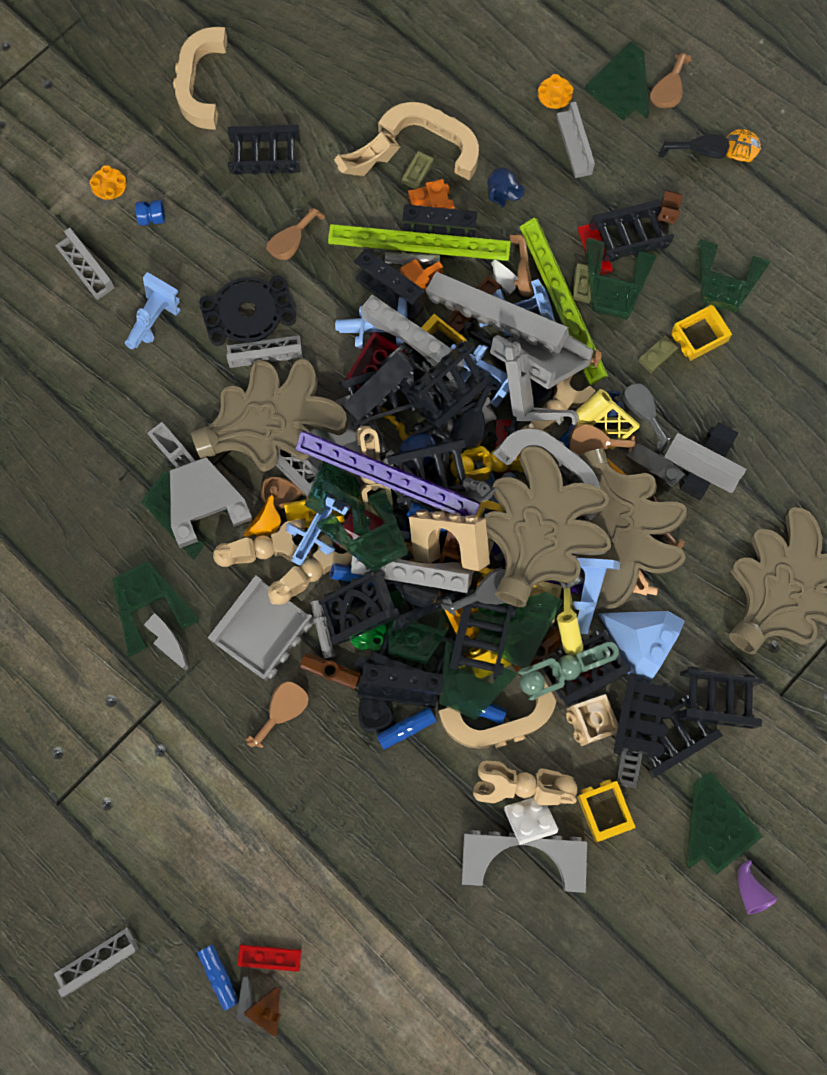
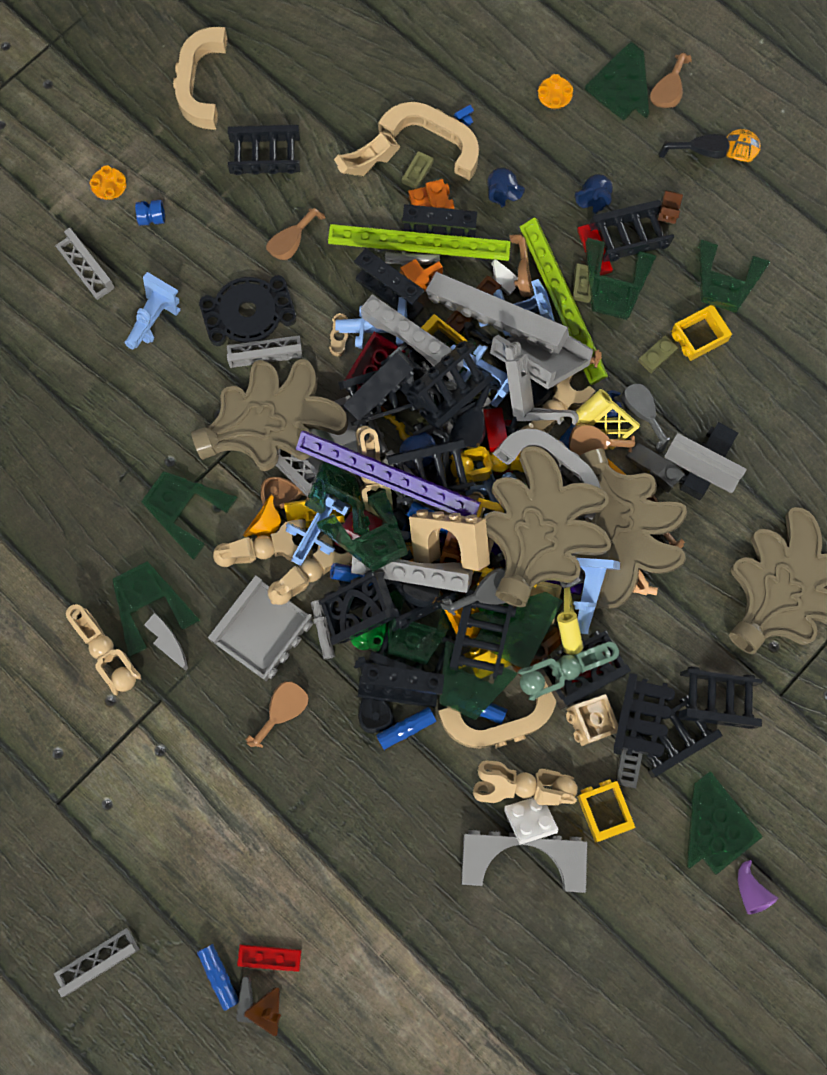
light grey slope [147,422,195,468] -> none
light grey wedge [170,458,252,548] -> none
reddish brown piece [300,652,361,690] -> none
dark grey hinge [463,477,497,502] -> none
light grey fence [556,102,595,178] -> none
light blue wedge [598,611,685,683] -> none
none -> tan piece [66,604,141,696]
none -> tan piece [329,313,348,356]
none -> blue tile [453,105,474,127]
none -> red tile [483,408,507,453]
none -> dark blue hair [574,174,613,214]

